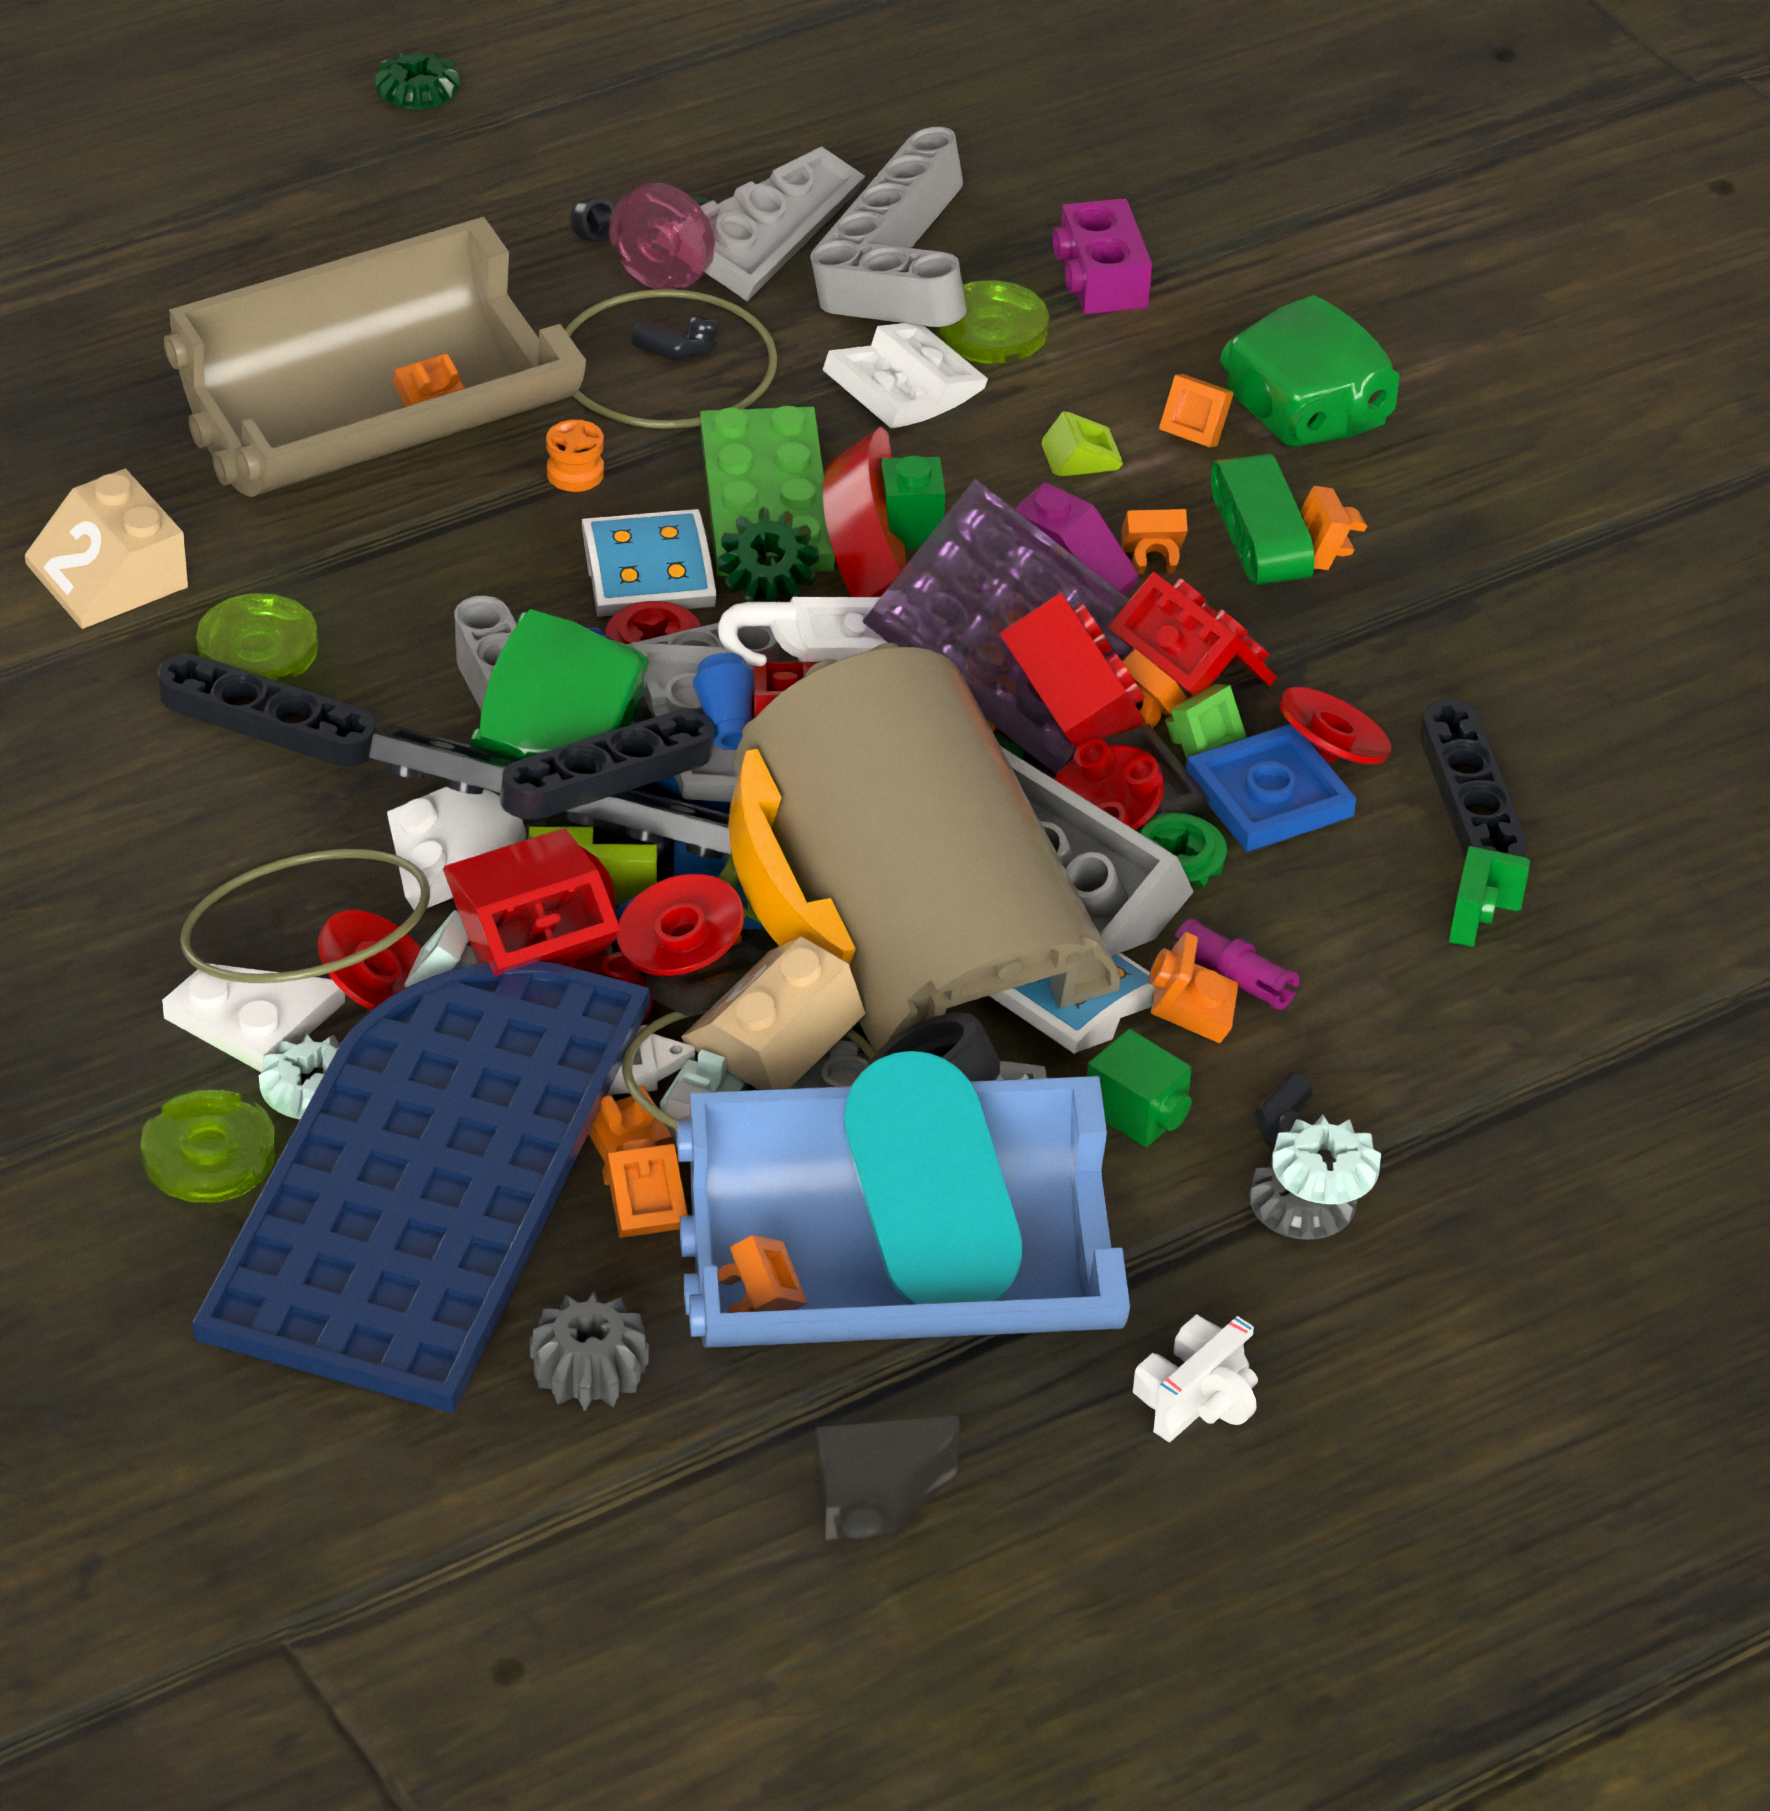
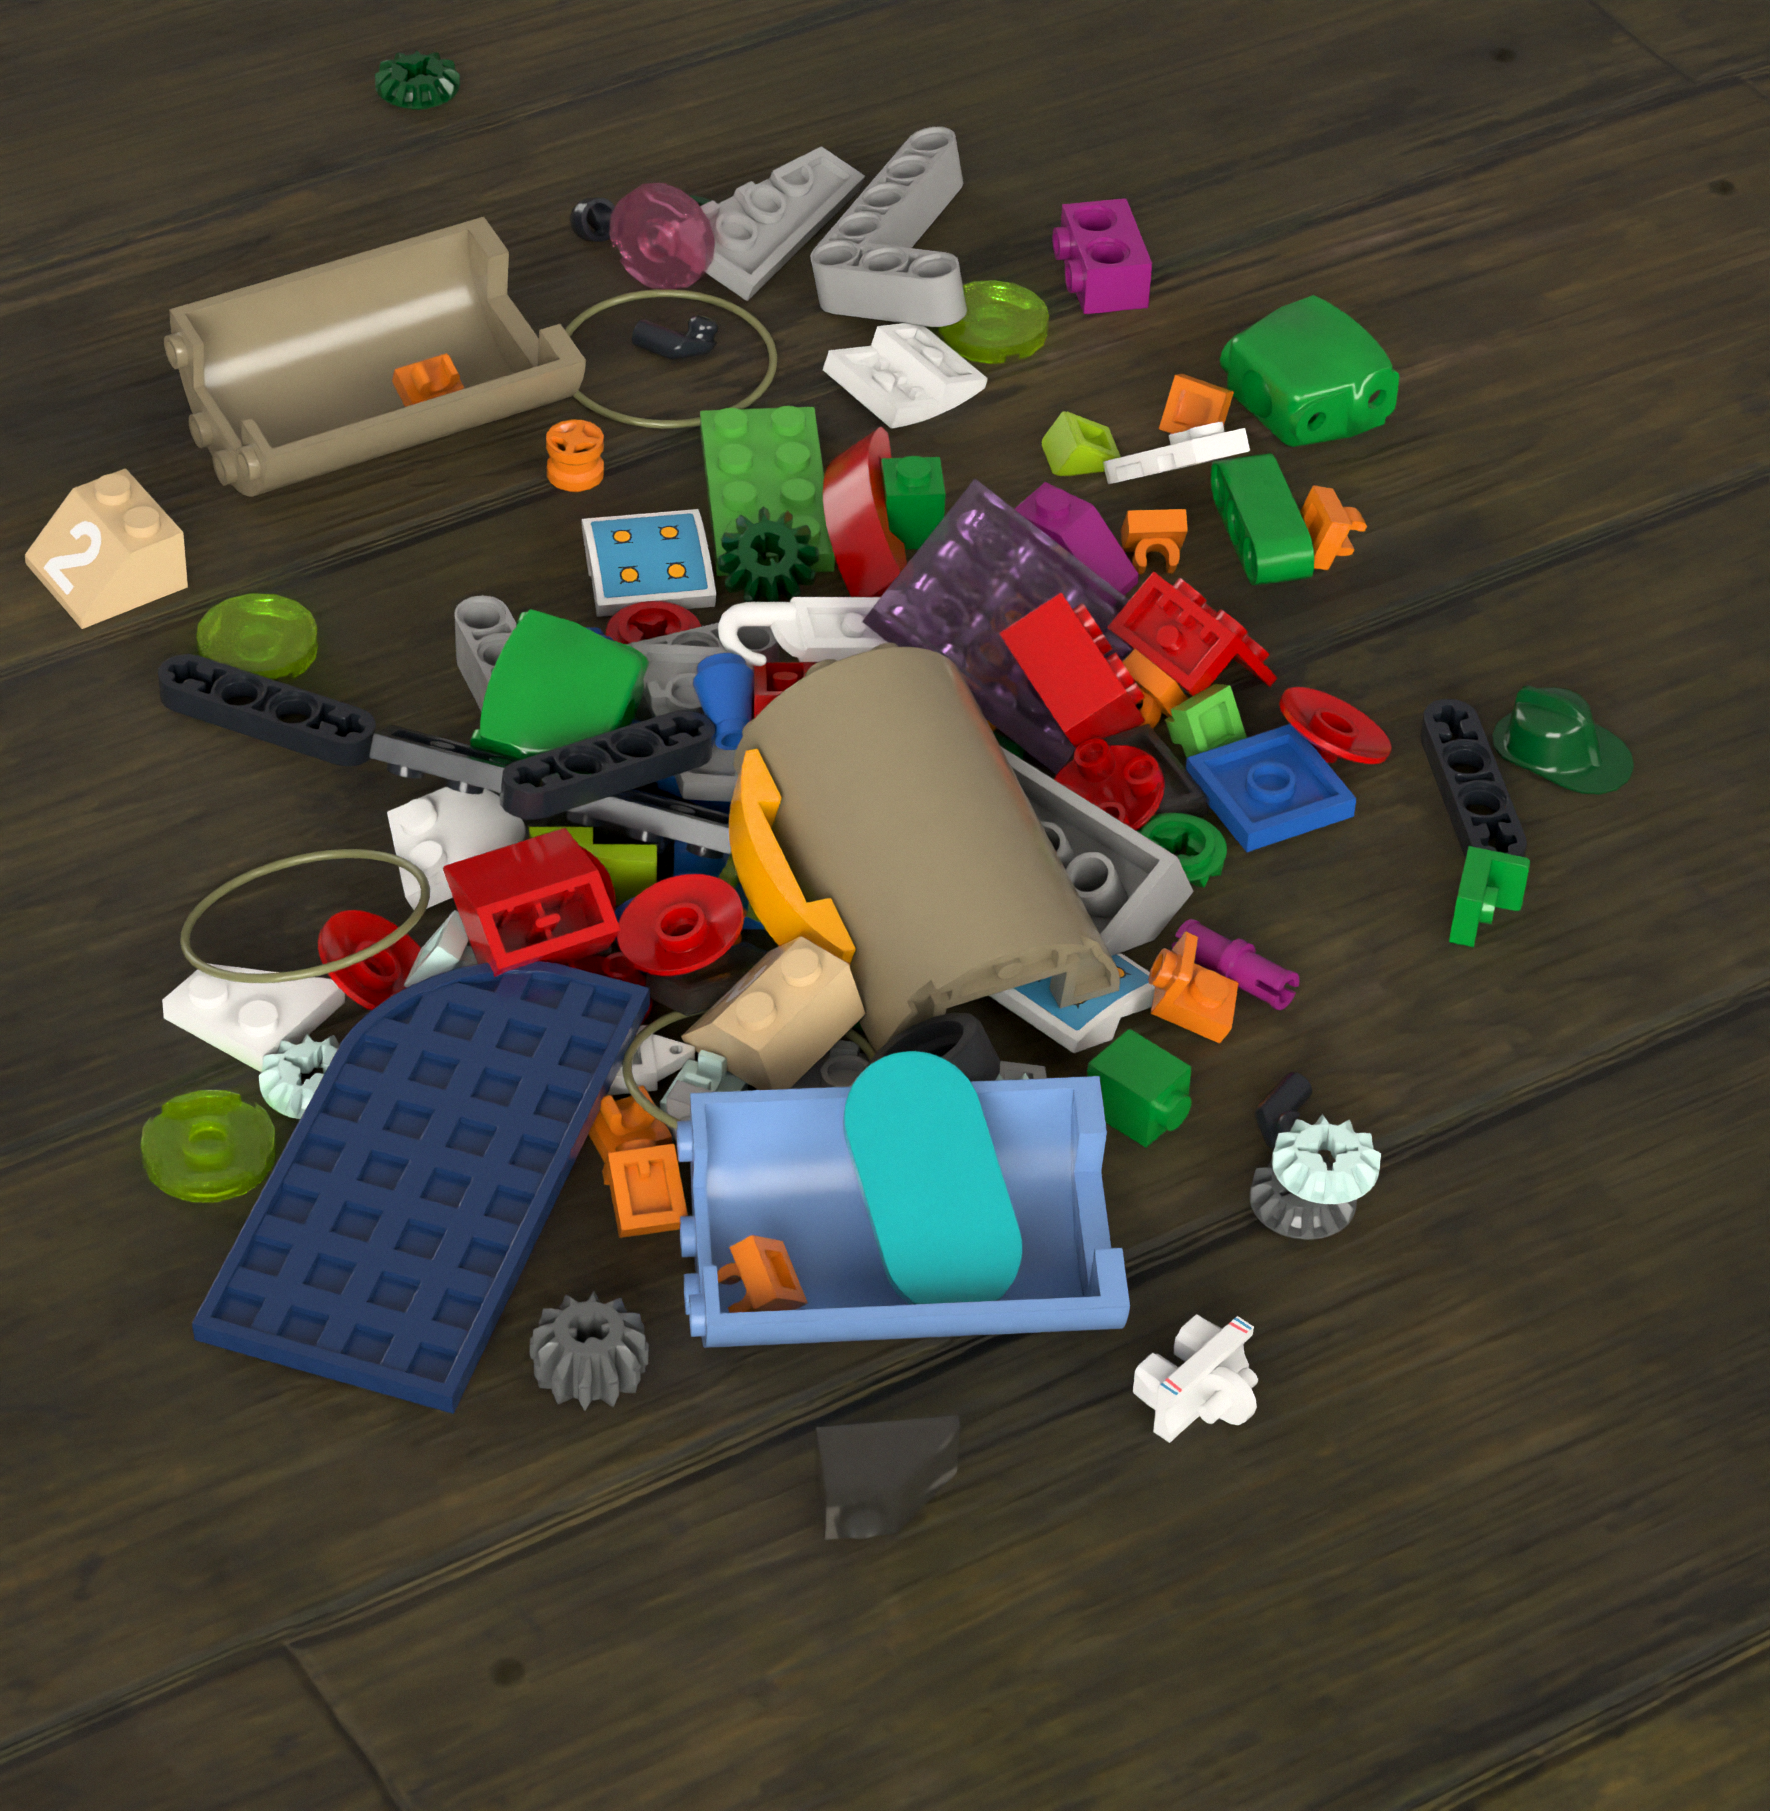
none -> white wing [1103,421,1250,484]
none -> dark green piece [1492,685,1634,795]

